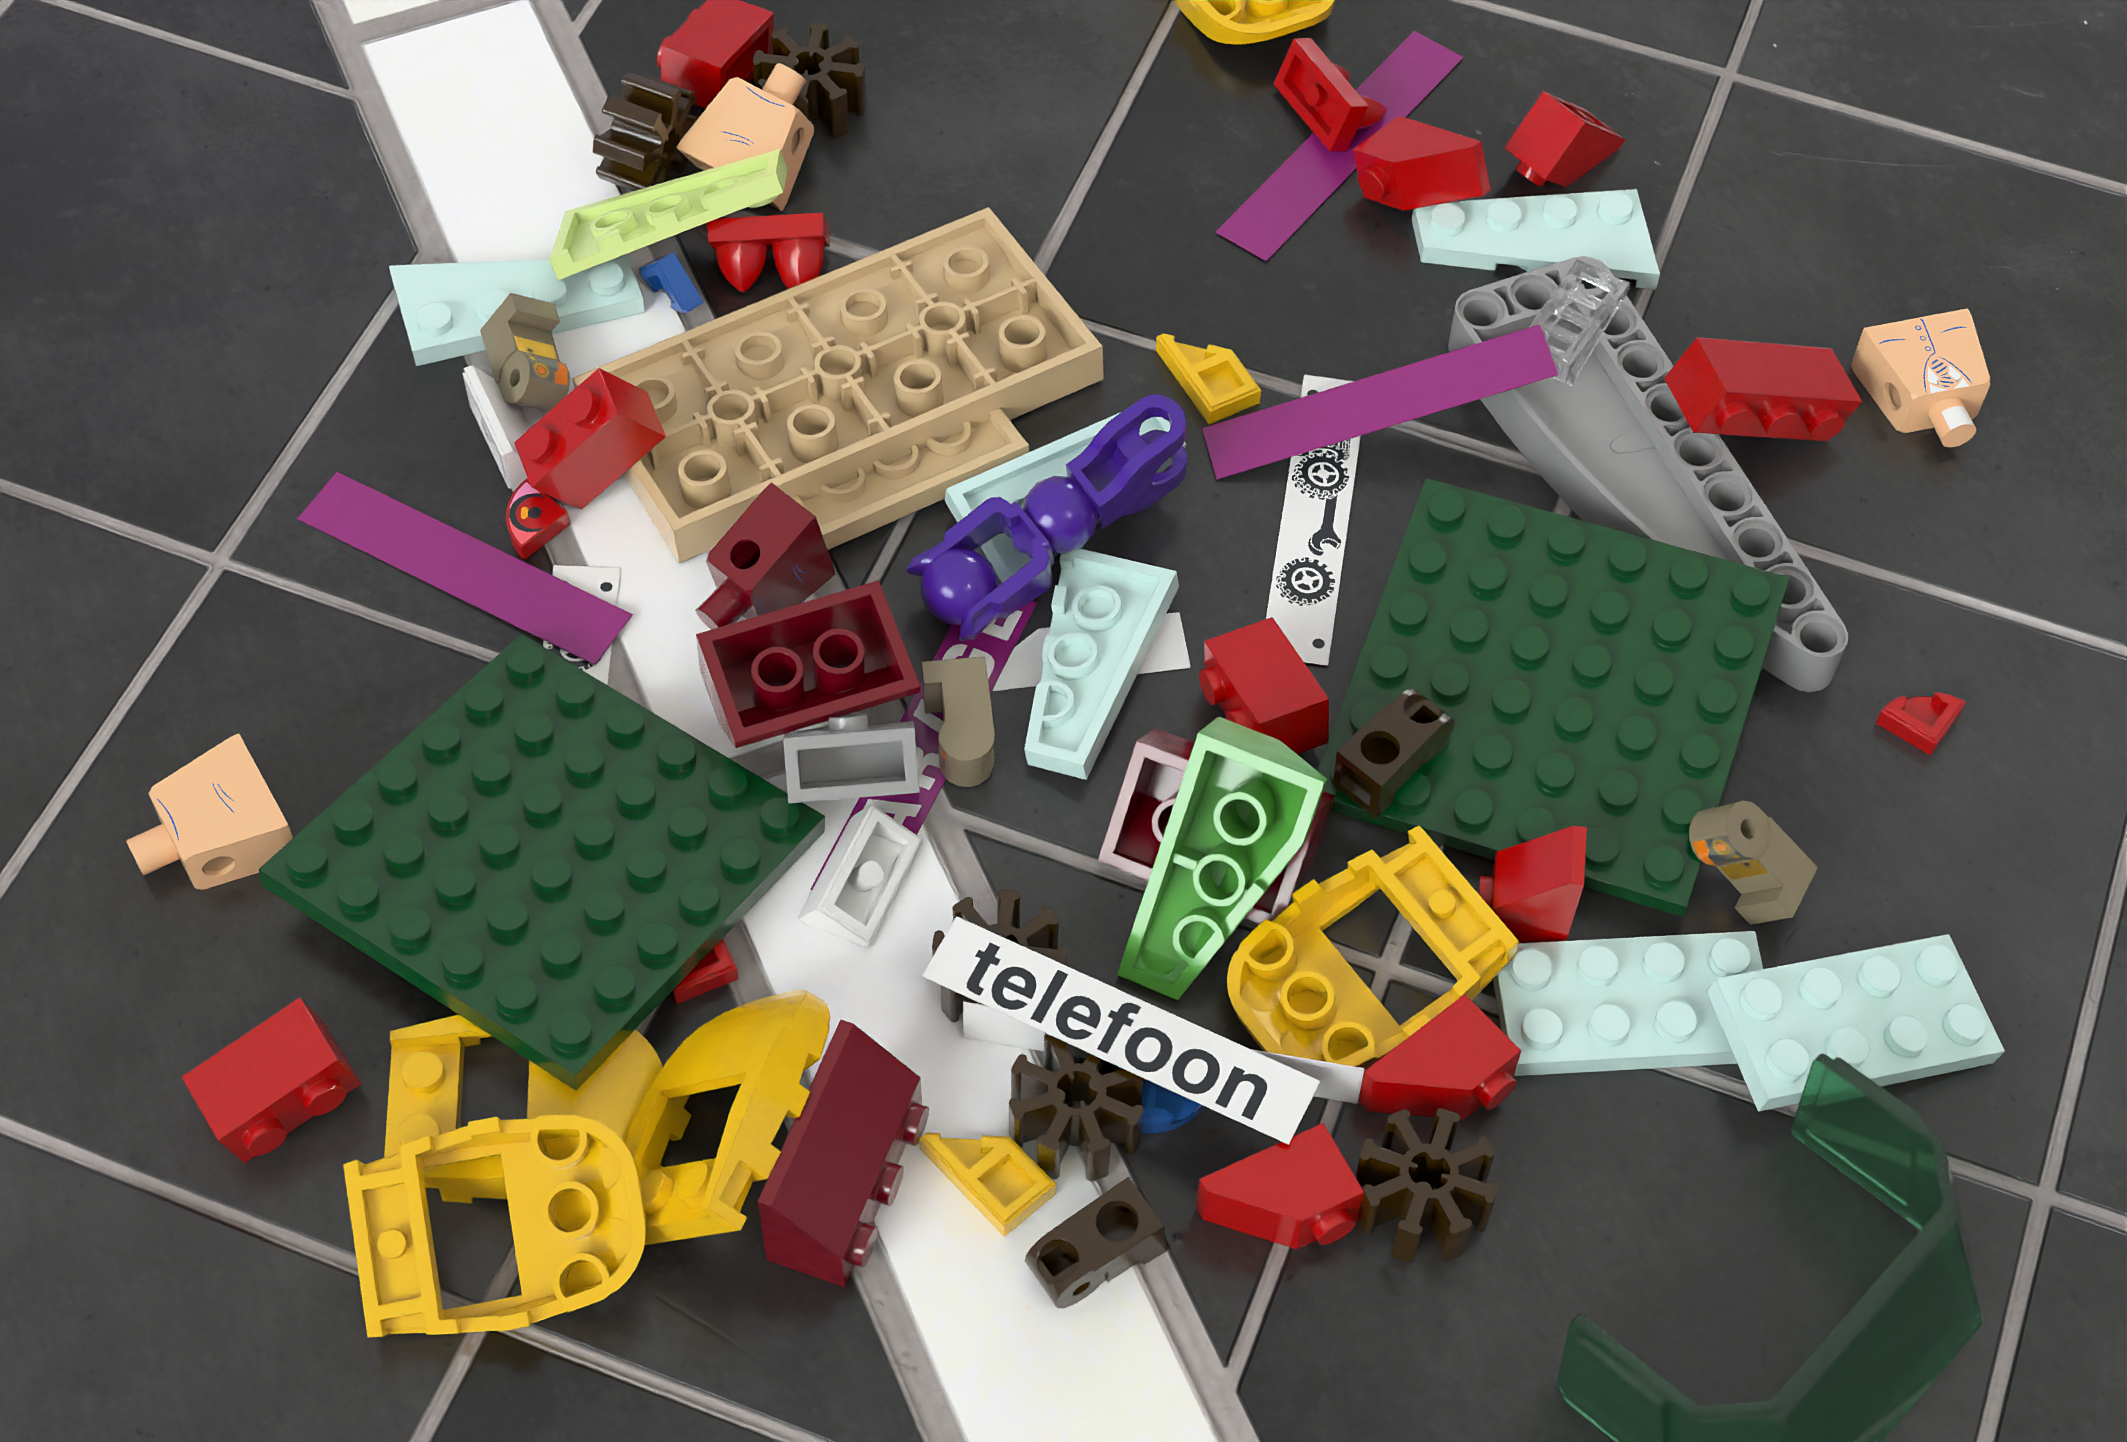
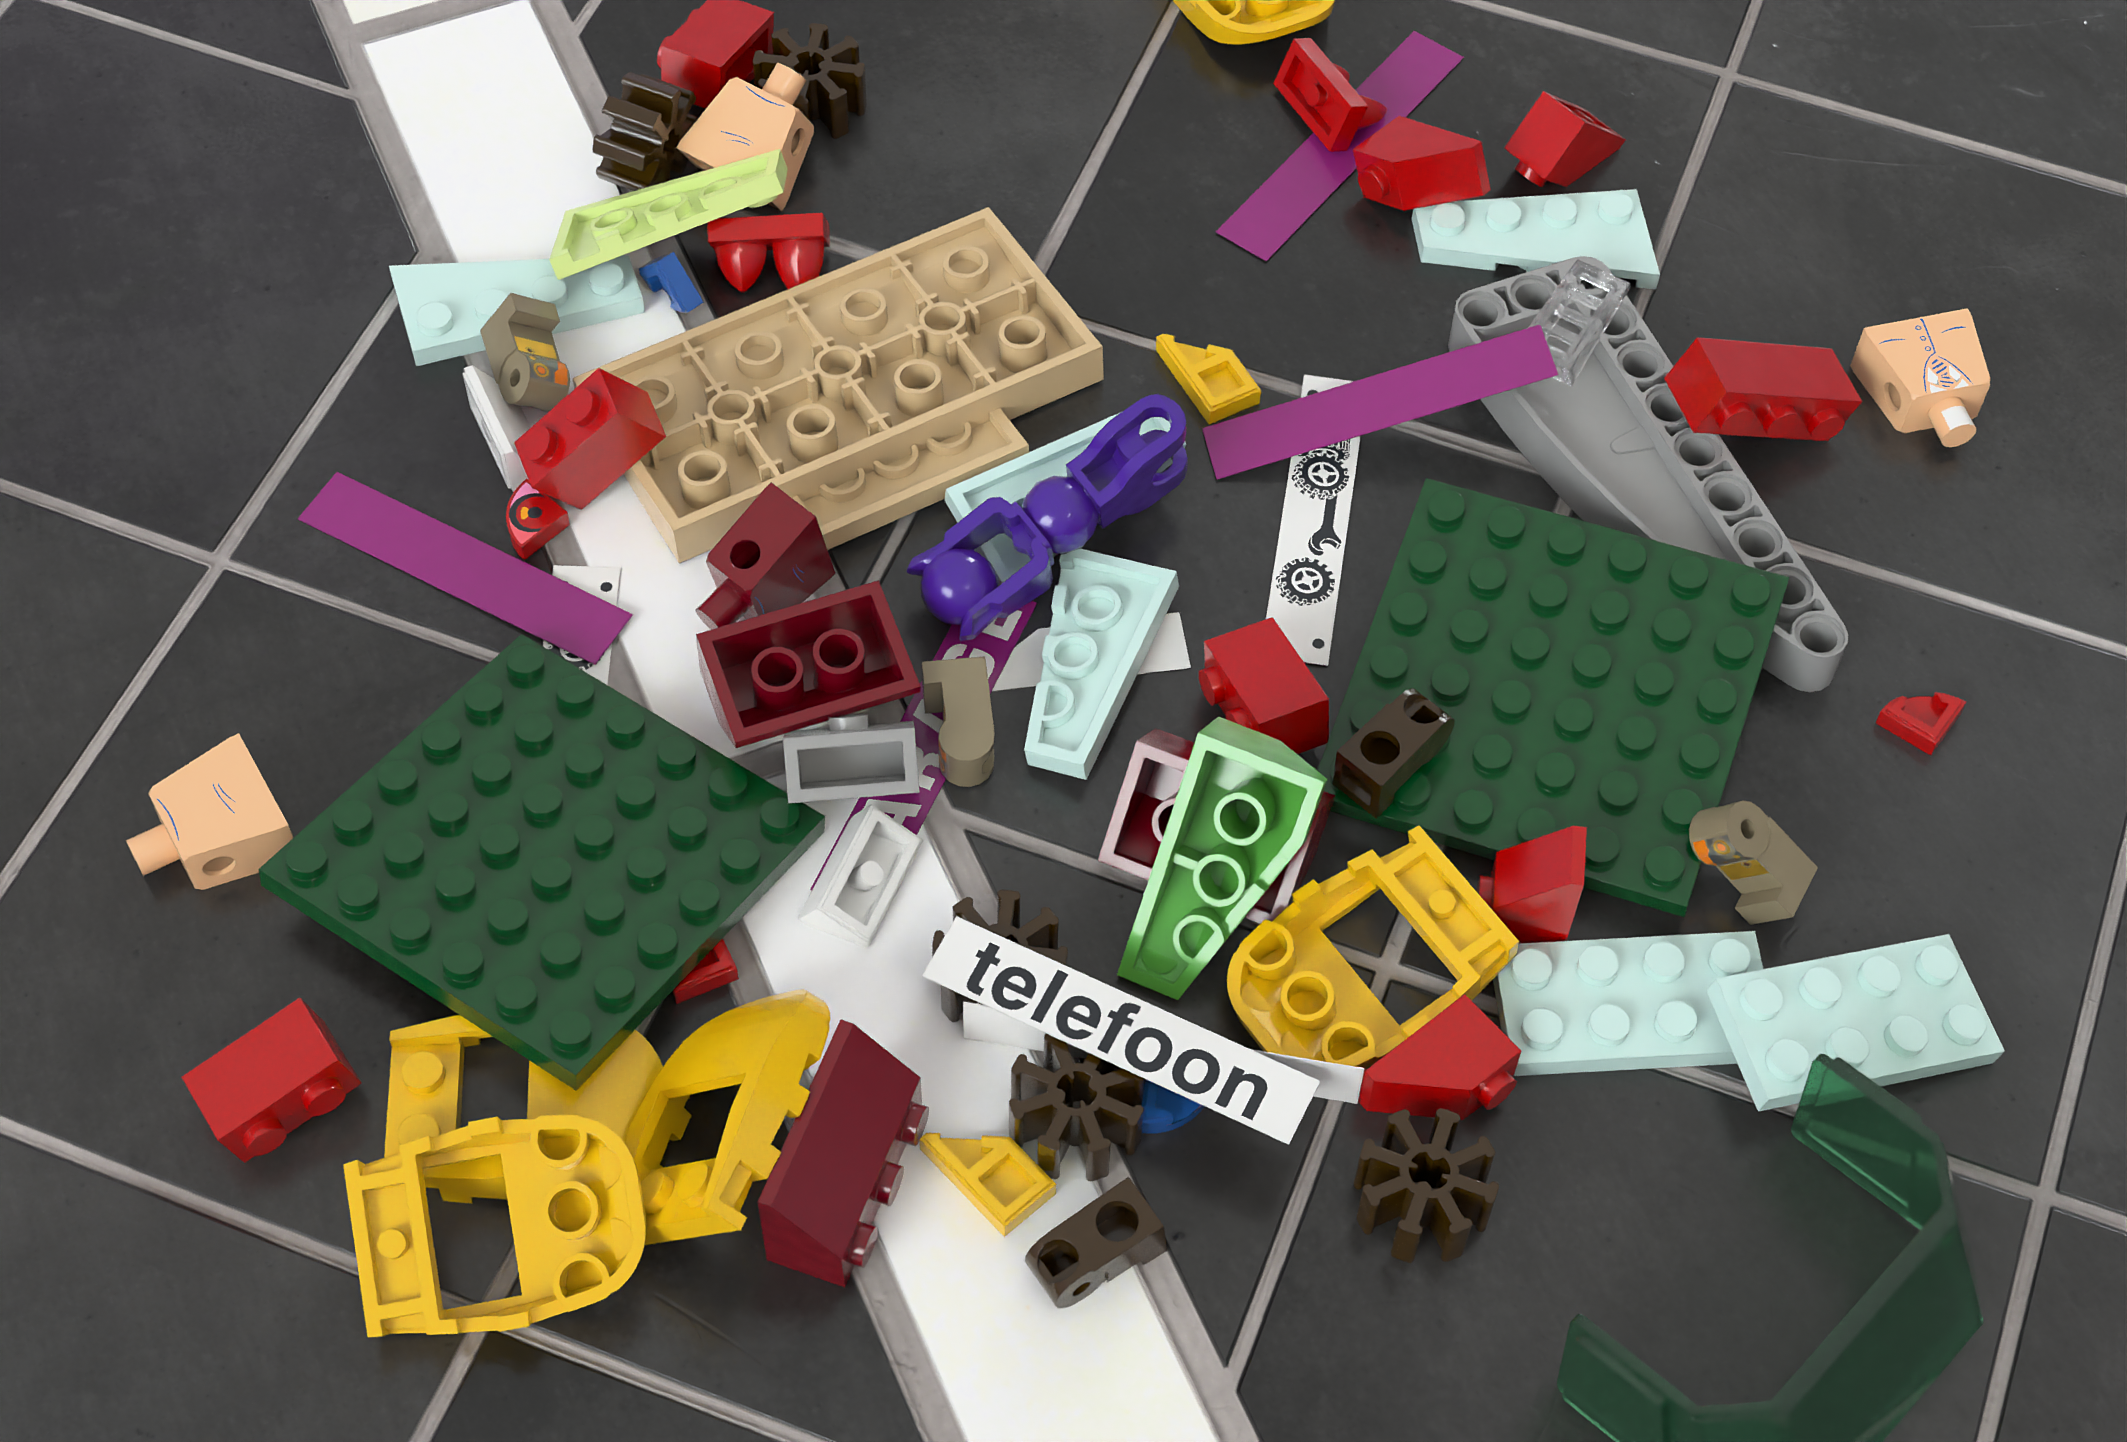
red slope [1196,1123,1364,1250] -> none

